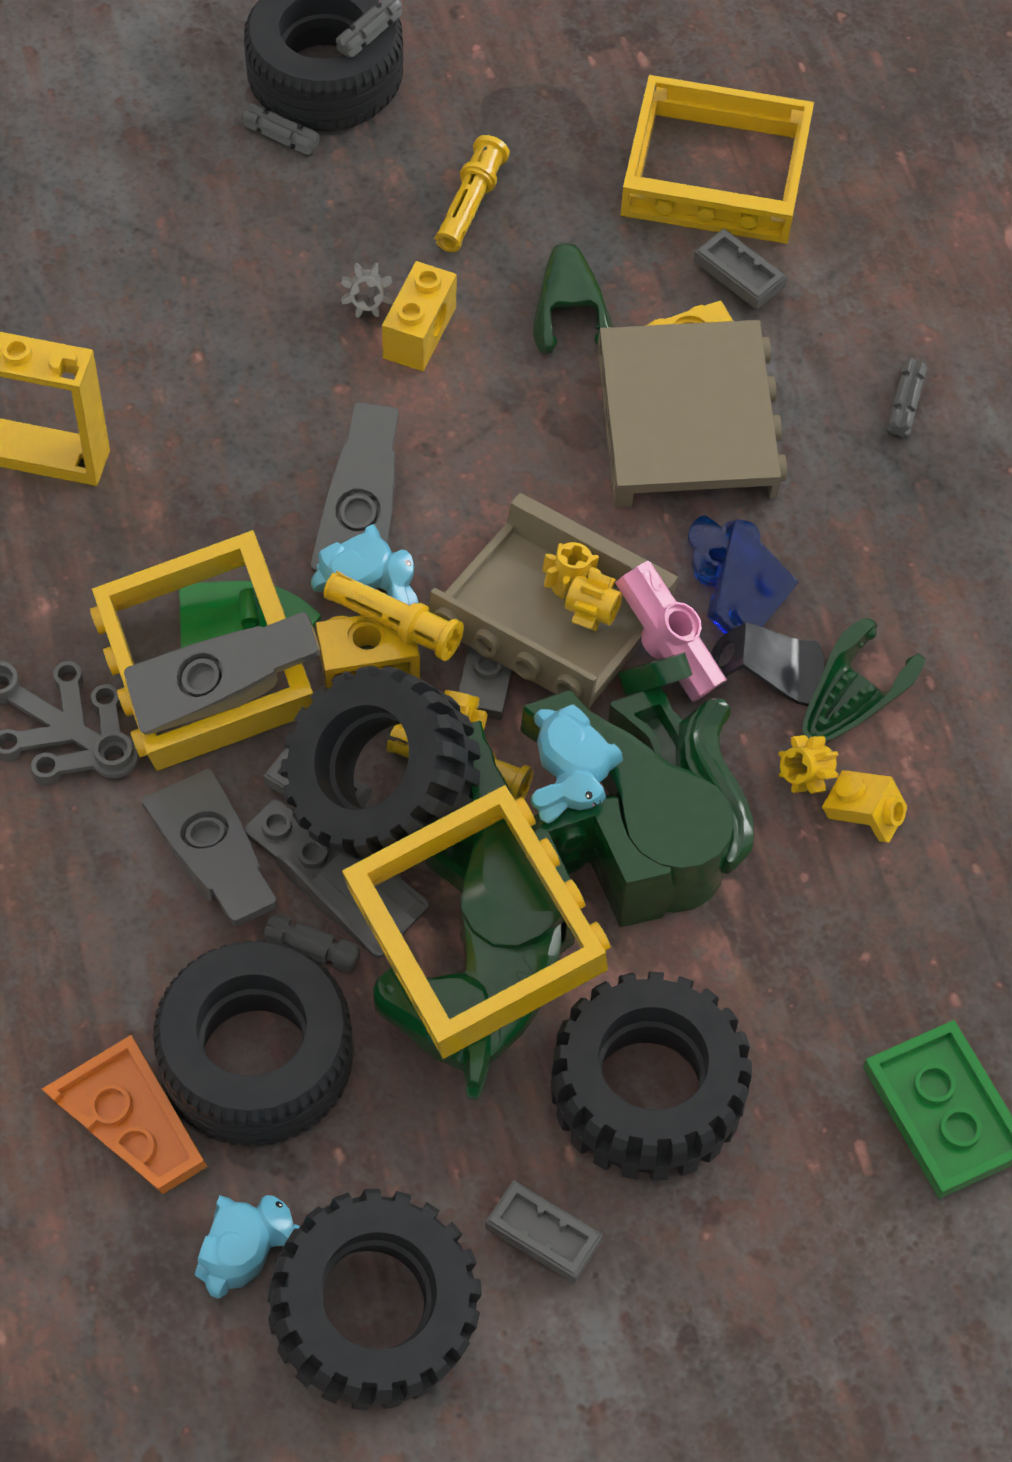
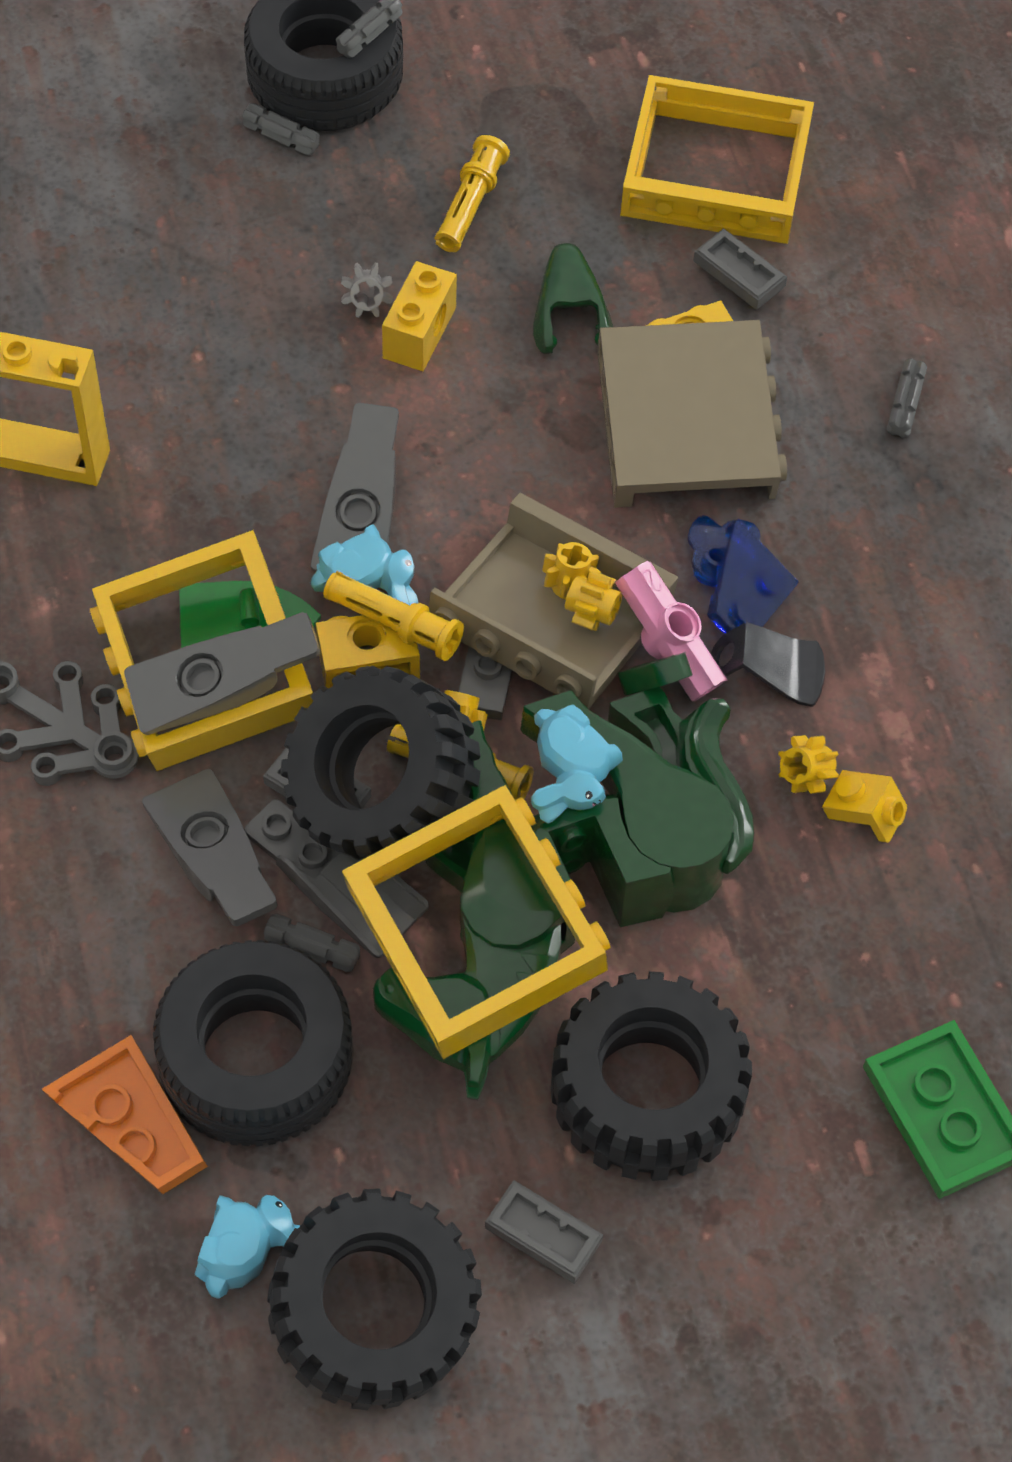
dark green animal [802,618,926,743] -> none

